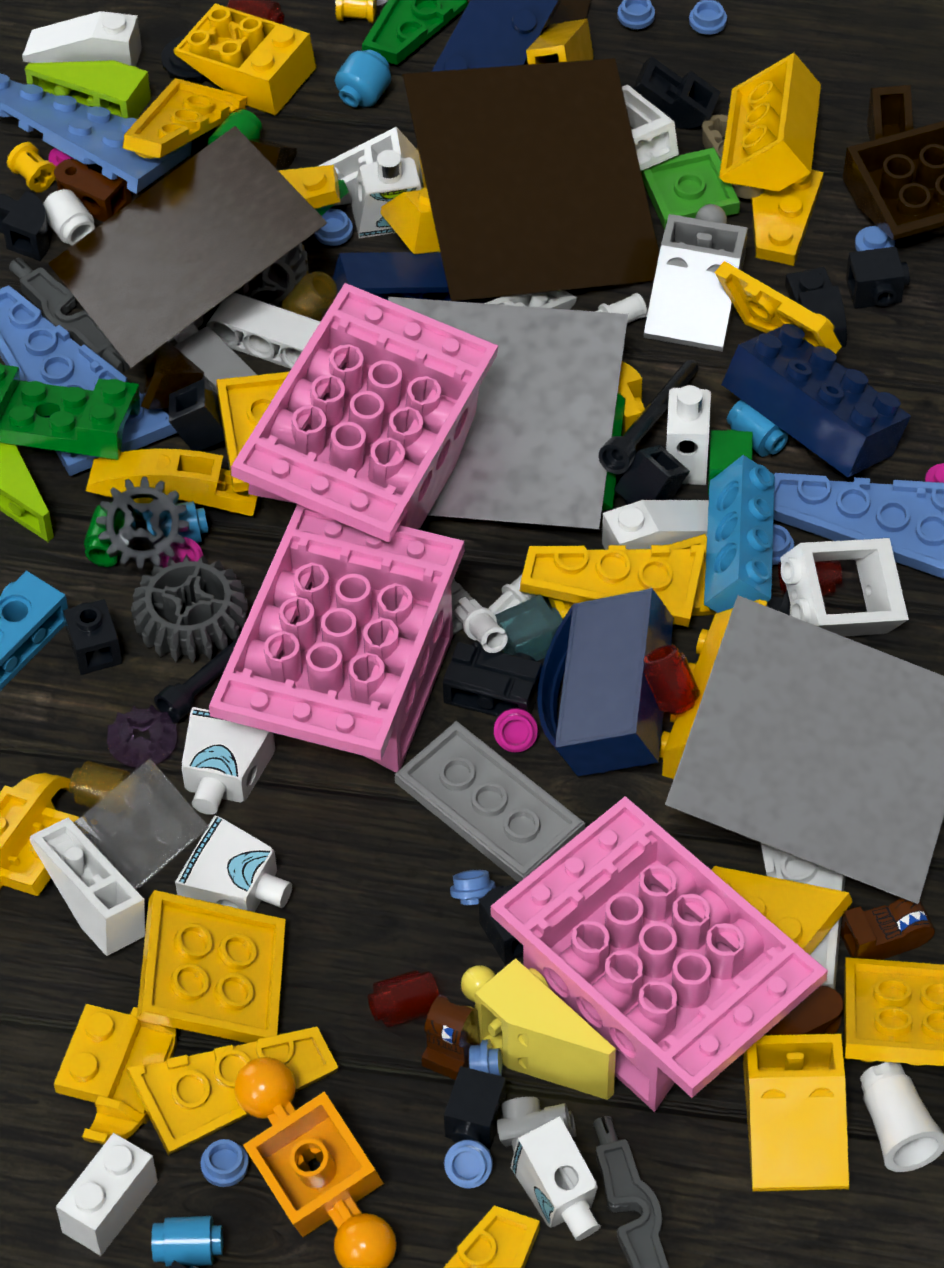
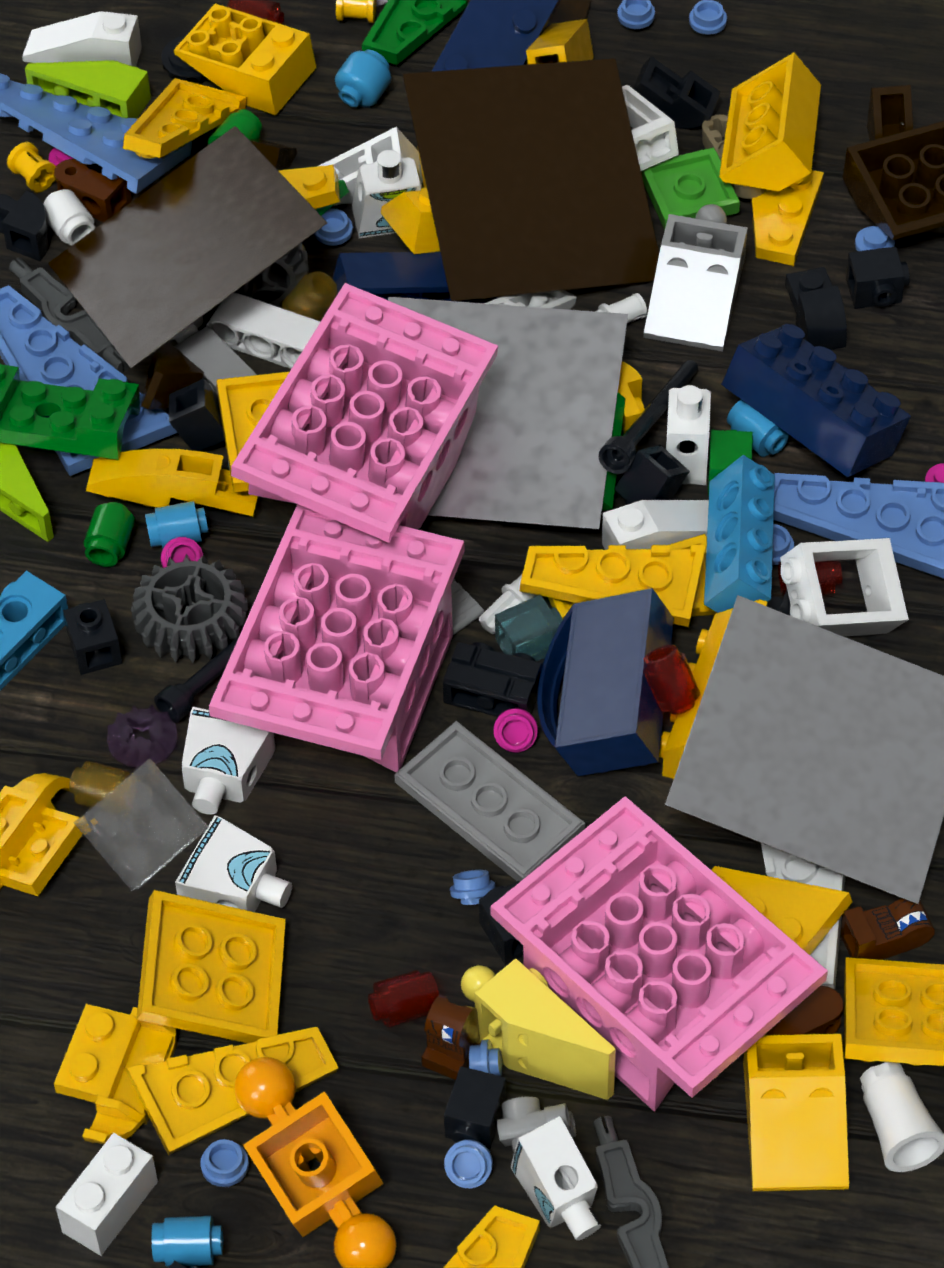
white slope [30,818,145,956] -> none
black gear [96,477,190,571] -> none
white axle [454,597,508,653] -> none
yellow wing [714,261,842,354] -> none

